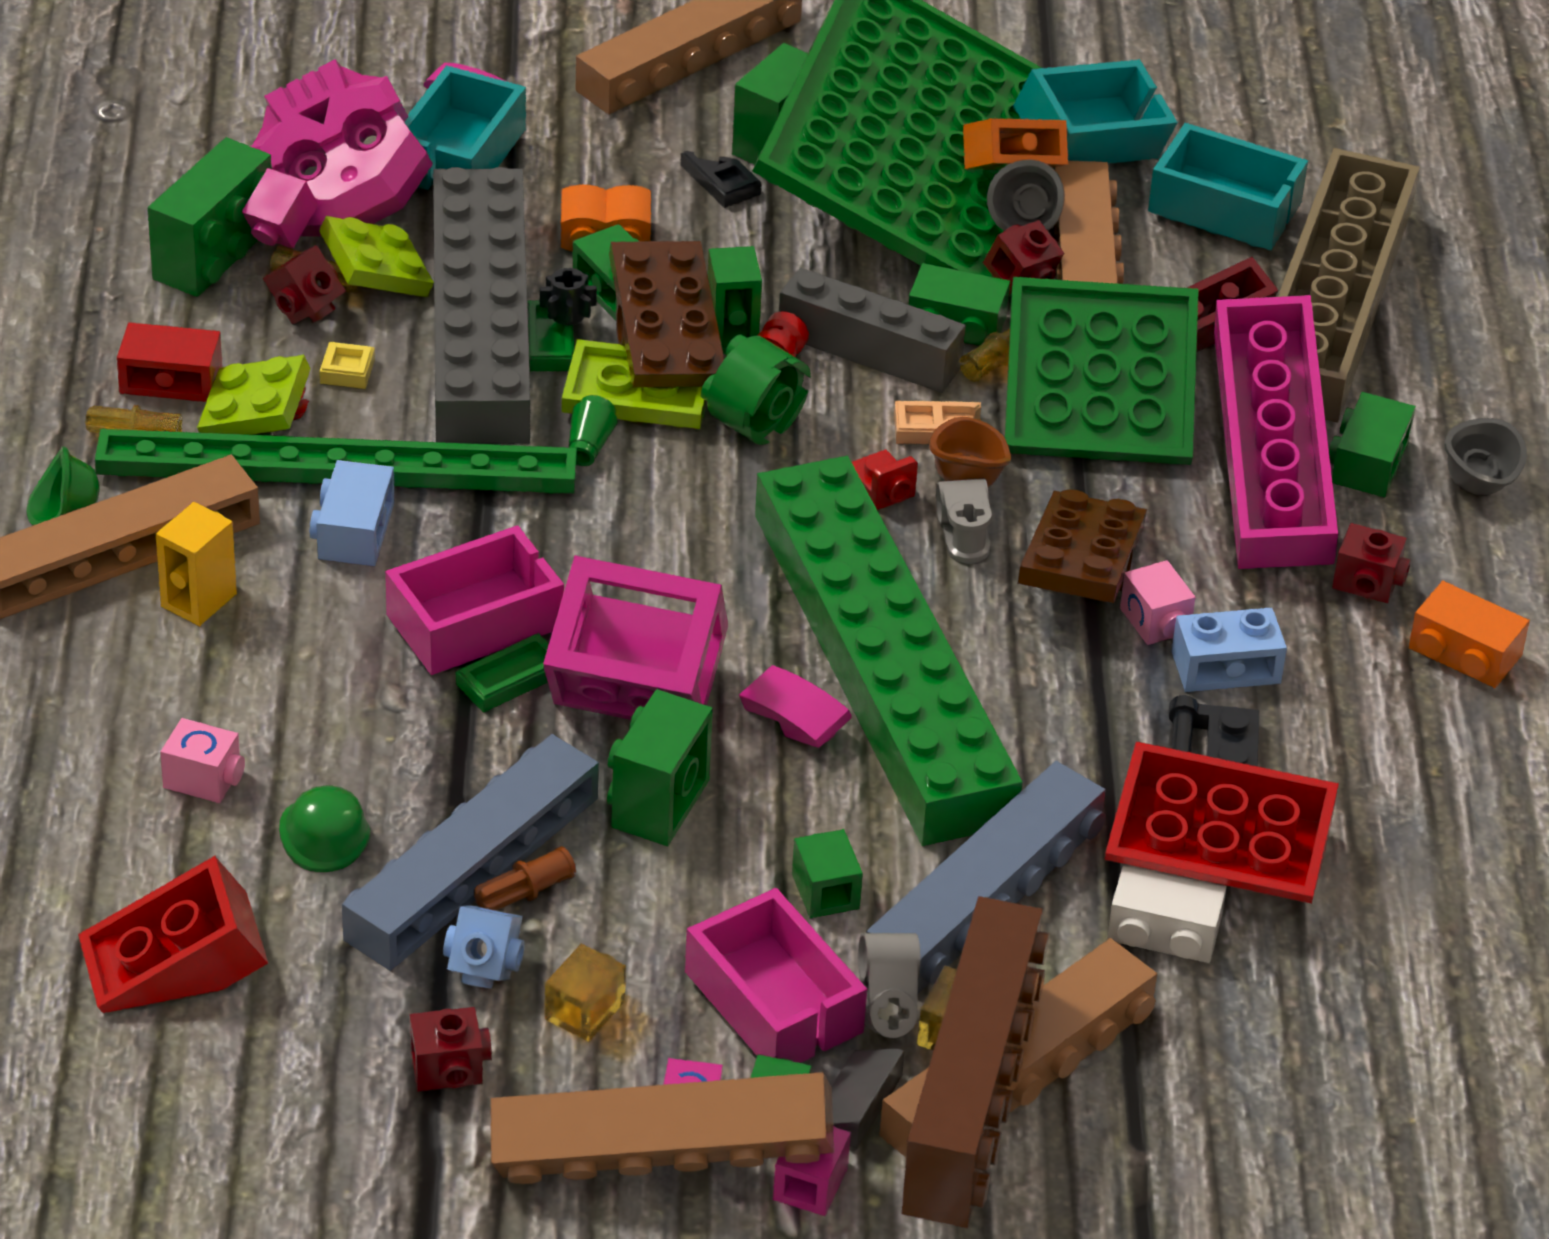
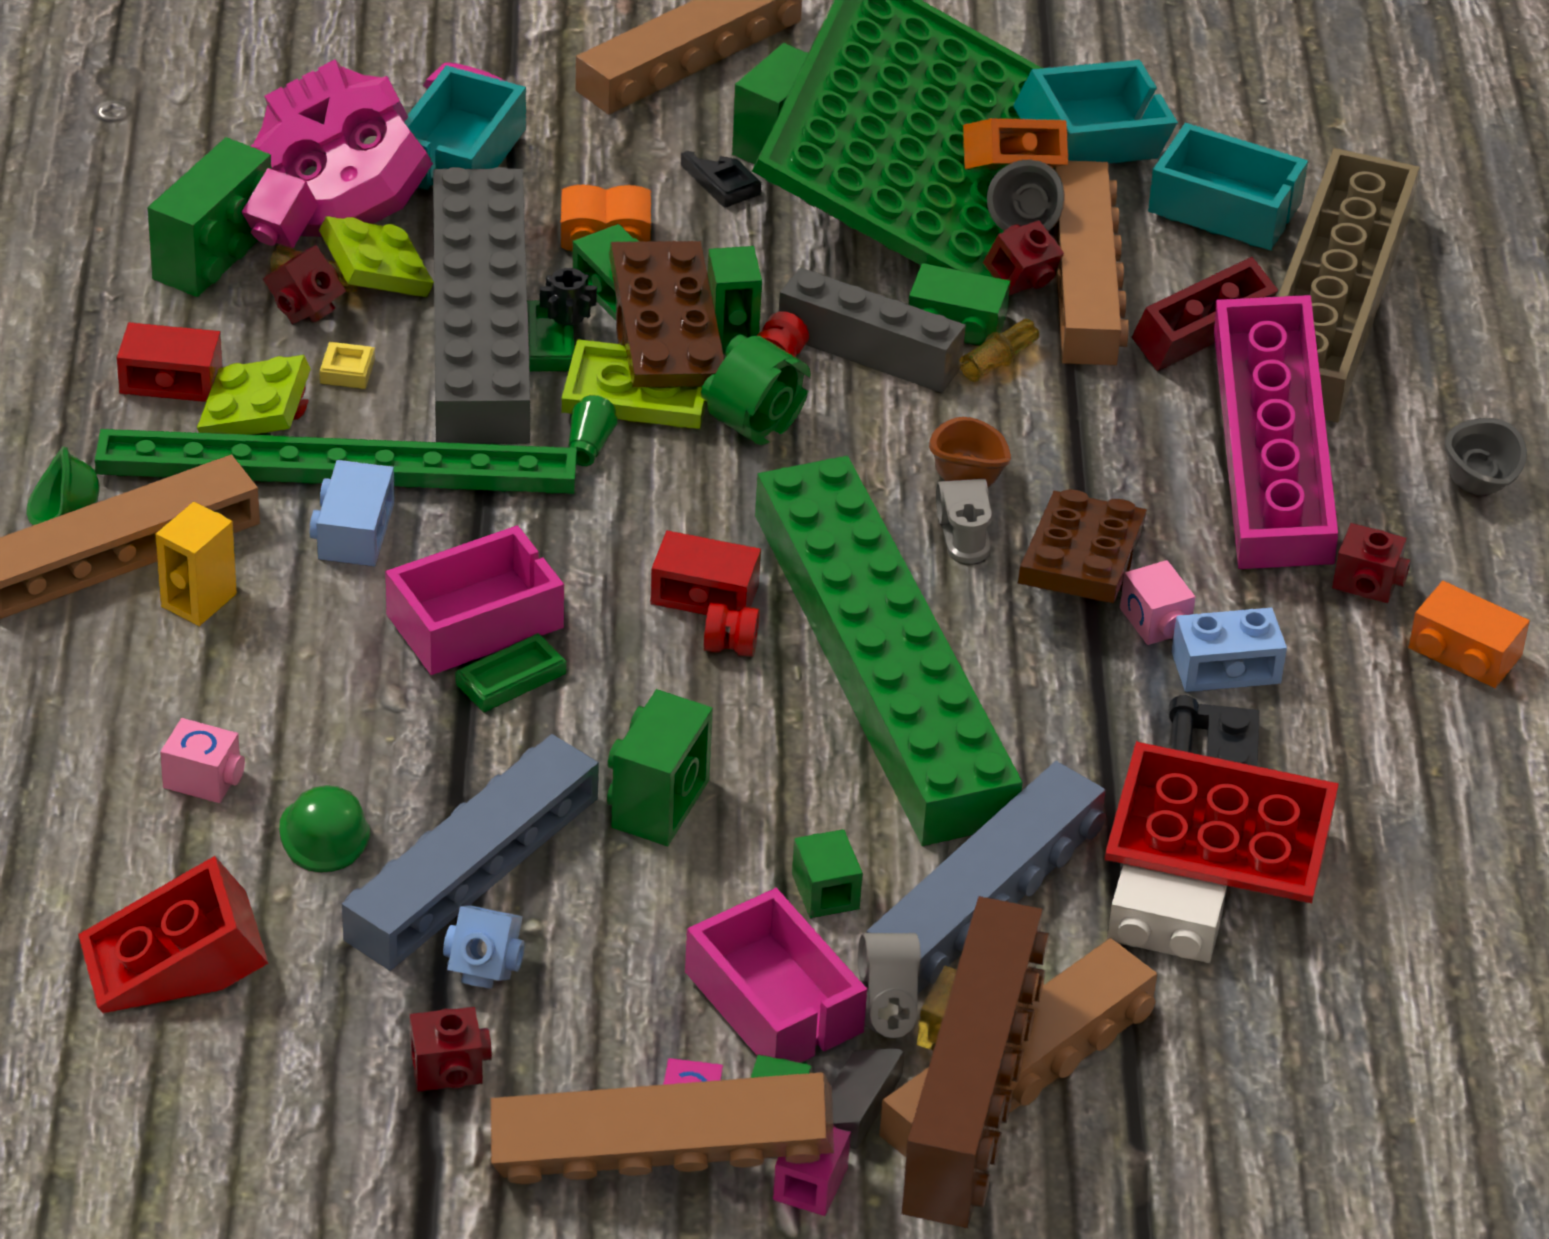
clear yellow axle [85,405,183,433] -> none
dark orange axle [473,846,576,911] -> none
dark pink piece [543,555,728,720] -> none
clear yellow brick [545,943,626,1042] -> none
dark pink slope [739,665,852,748] -> none
red bracket [852,449,918,510] -> none
light nougat tile [894,401,981,444] -> none
green plate [1004,277,1198,465] -> none
green brick [1329,392,1416,498] -> none
none -> red brick [650,530,761,615]
none -> red wheel [704,603,760,657]

